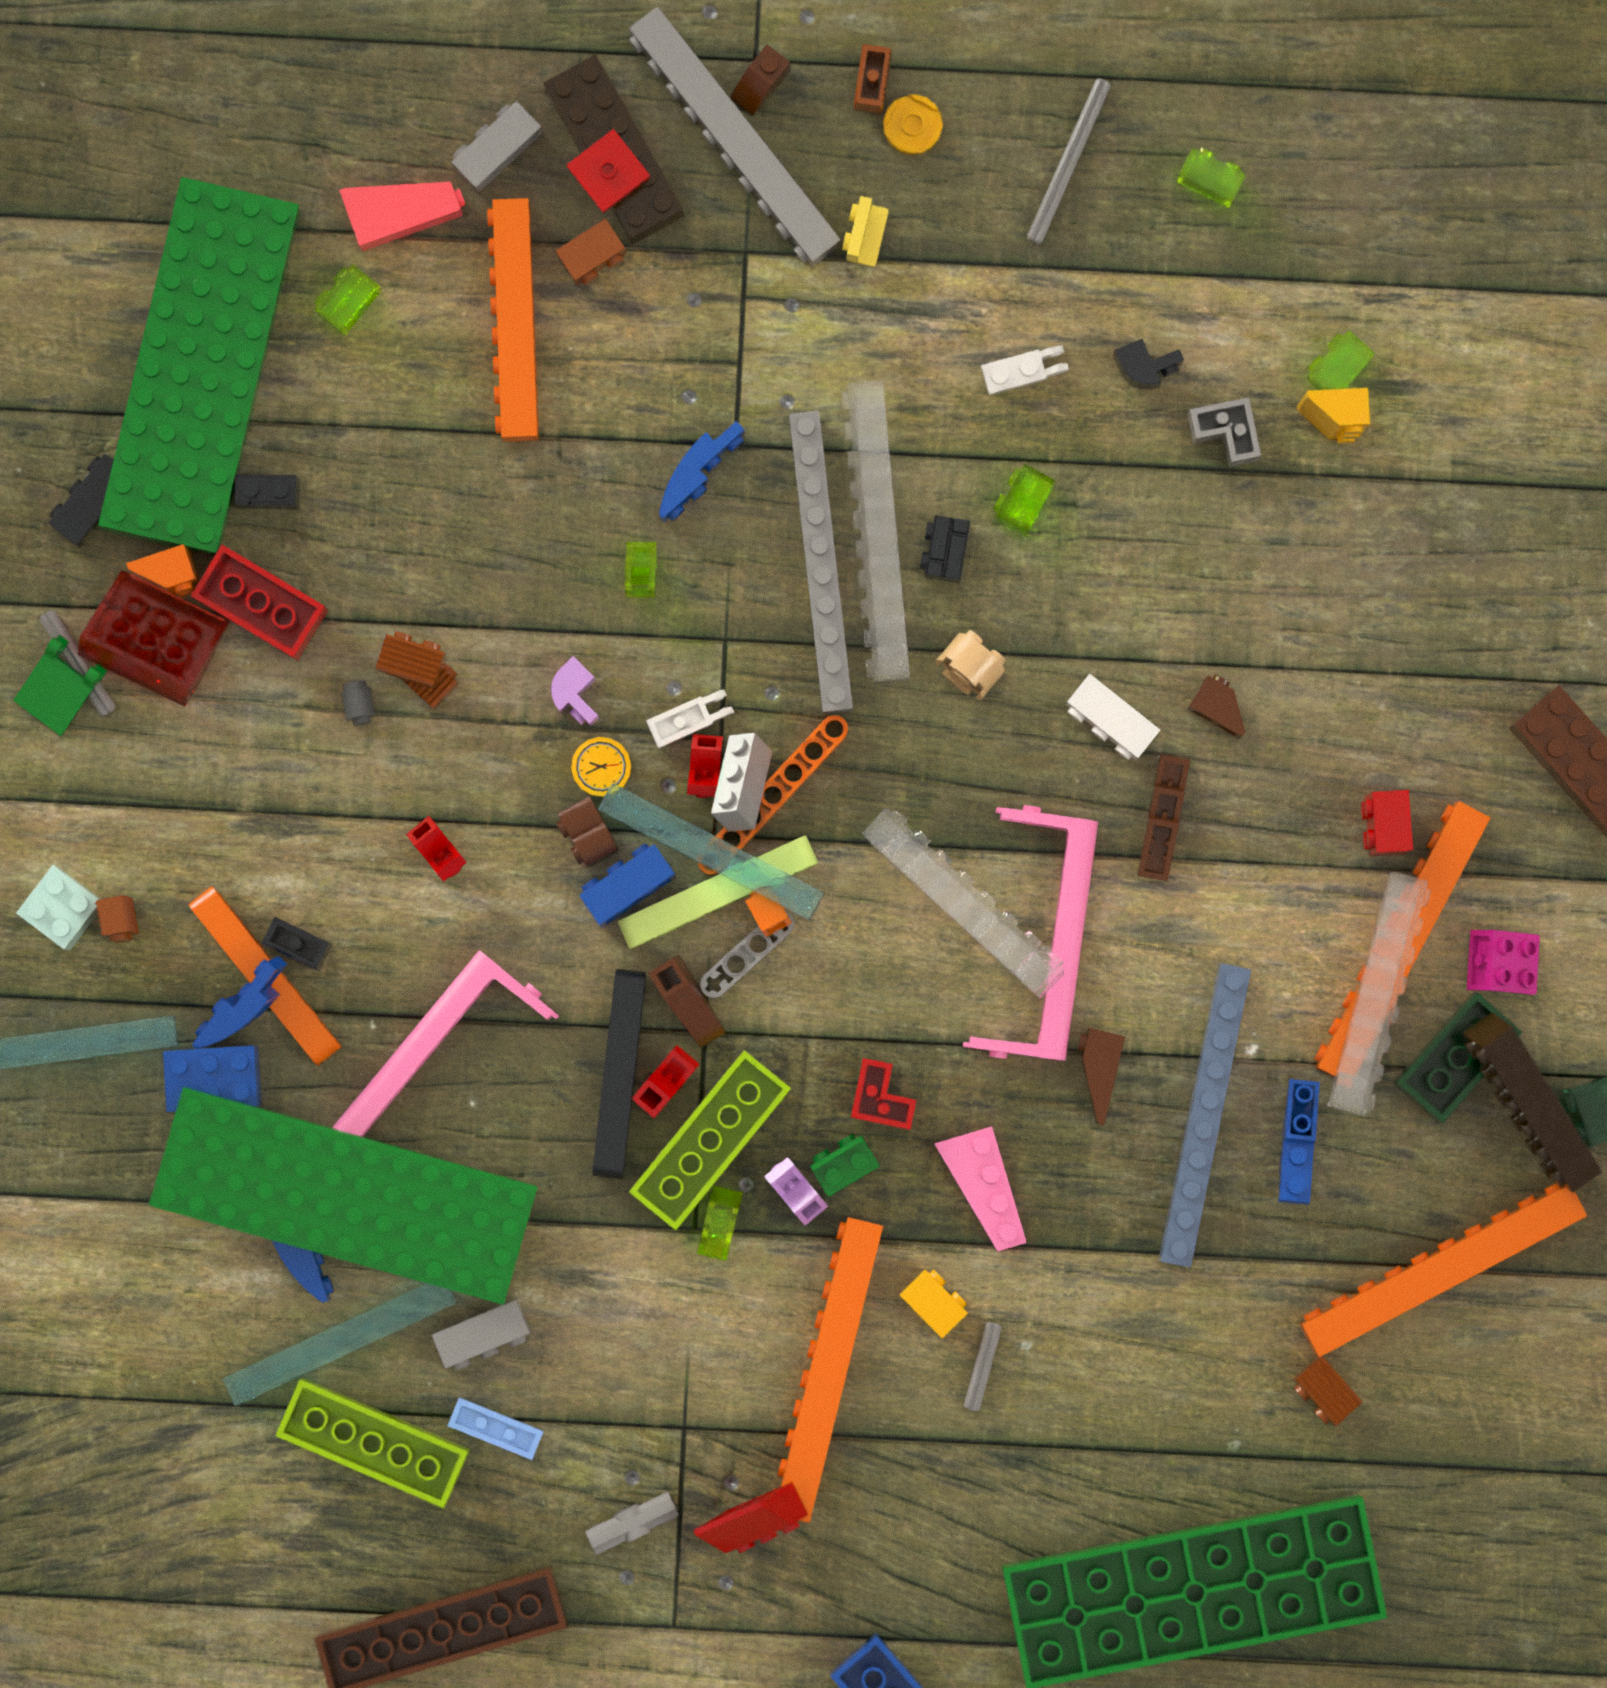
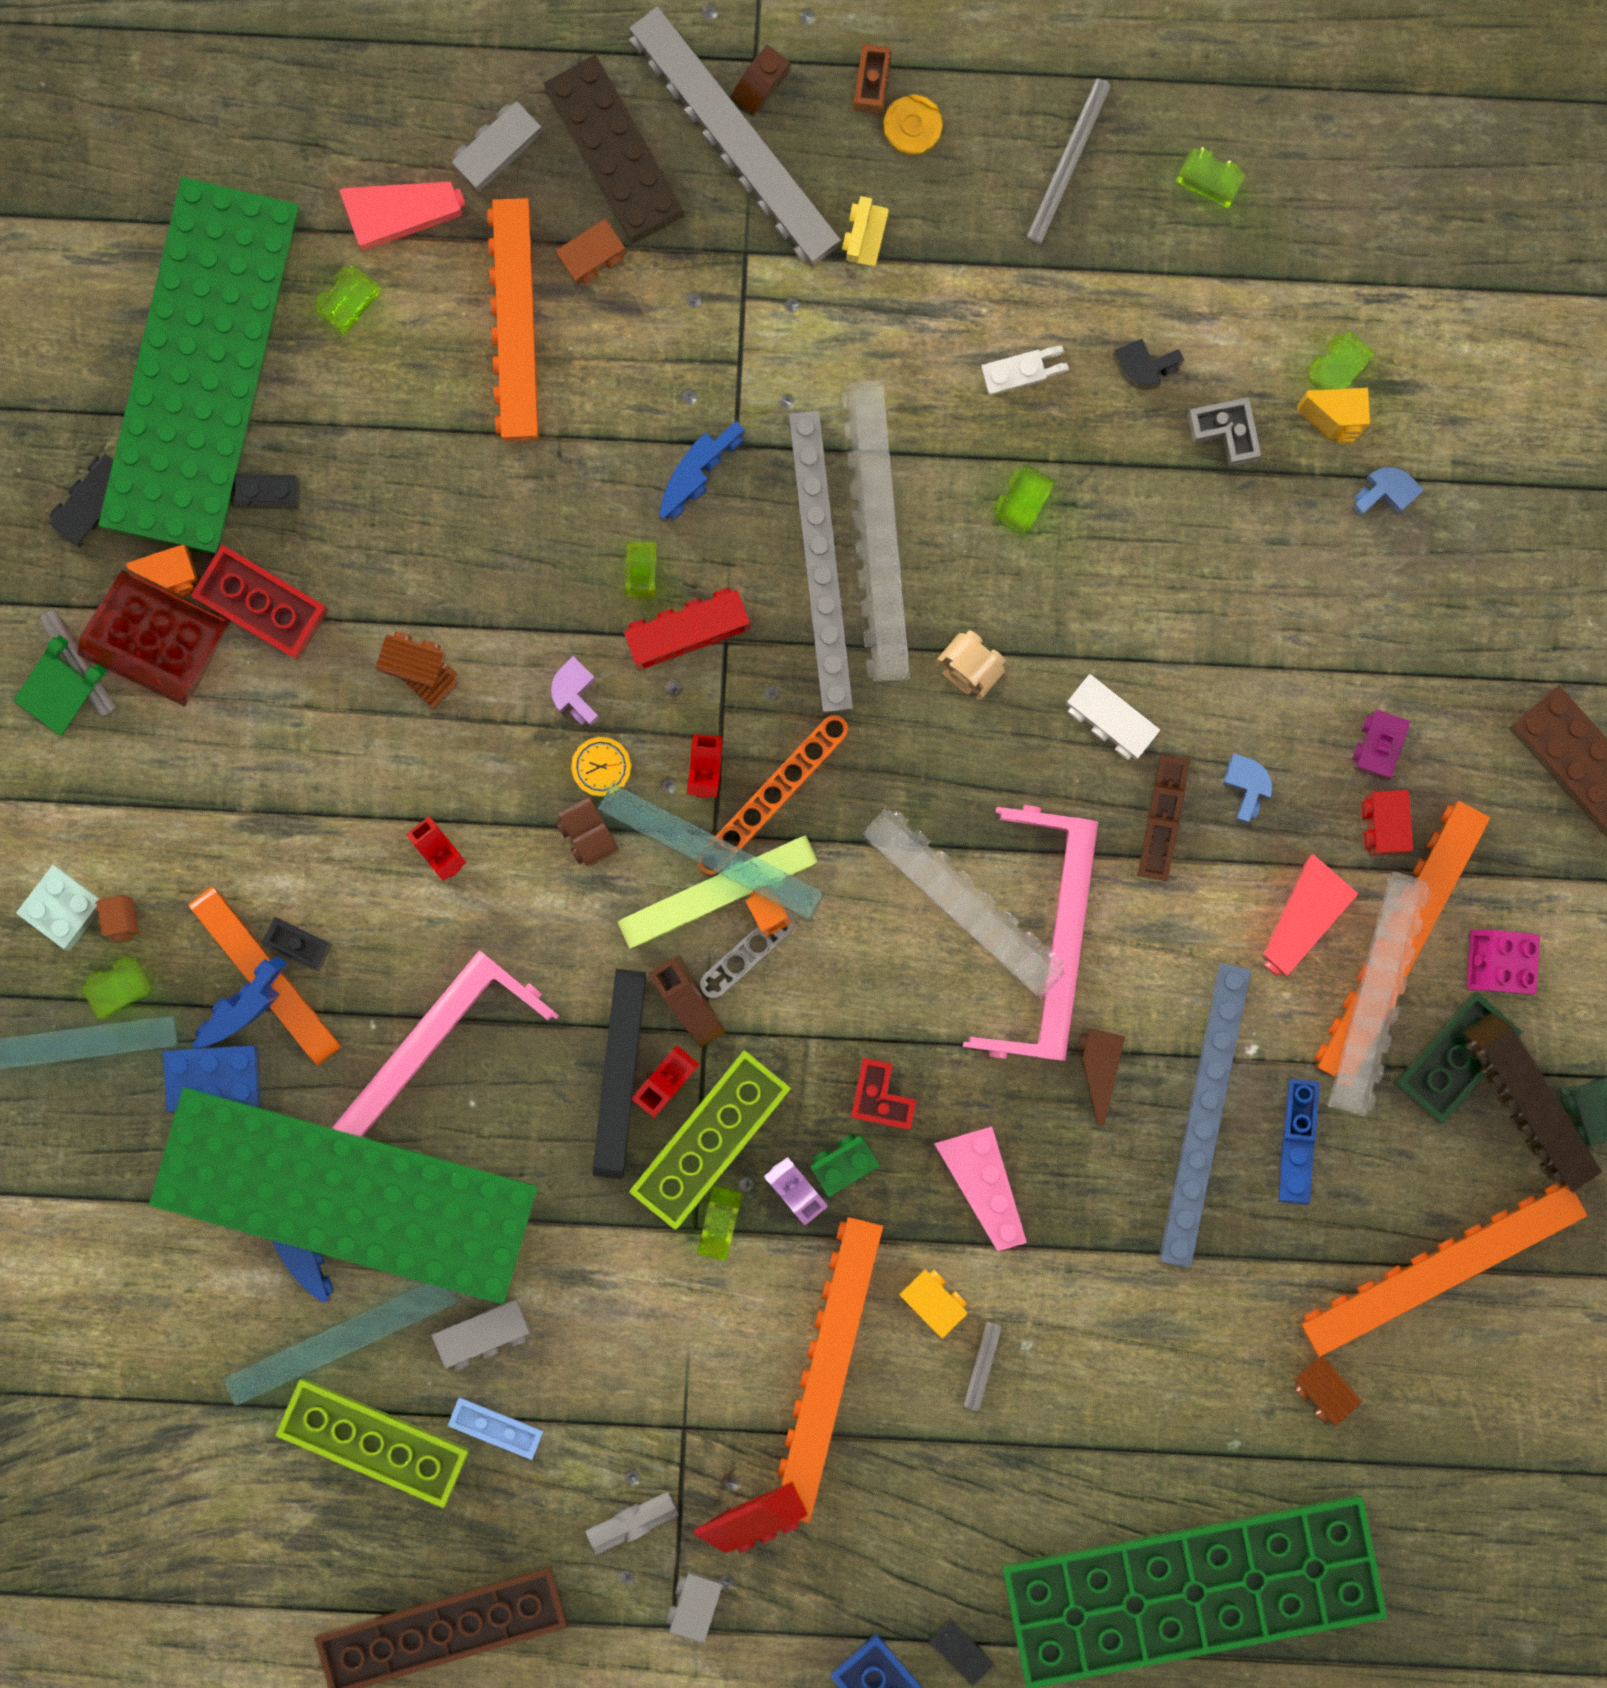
dark grey brick [341,680,376,726] -> none
red plate [566,129,651,214] -> none
blue brick [579,843,676,928] -> none
white hinge [646,689,734,749] -> none
light grey brick [711,733,773,832] -> none
black brick [920,515,970,583] -> none
reddish brown slope [1188,675,1245,739] -> none
none -> clear neon green brick [81,956,155,1020]
none -> red brick [624,587,751,671]
none -> light grey brick [666,1571,723,1643]
none -> black brick [929,1617,994,1687]
none -> medium blue brick [1222,753,1272,824]
none -> coral slope [1262,854,1359,977]
none -> magenta brick [1351,709,1411,780]
none -> medium blue brick [1352,467,1423,517]

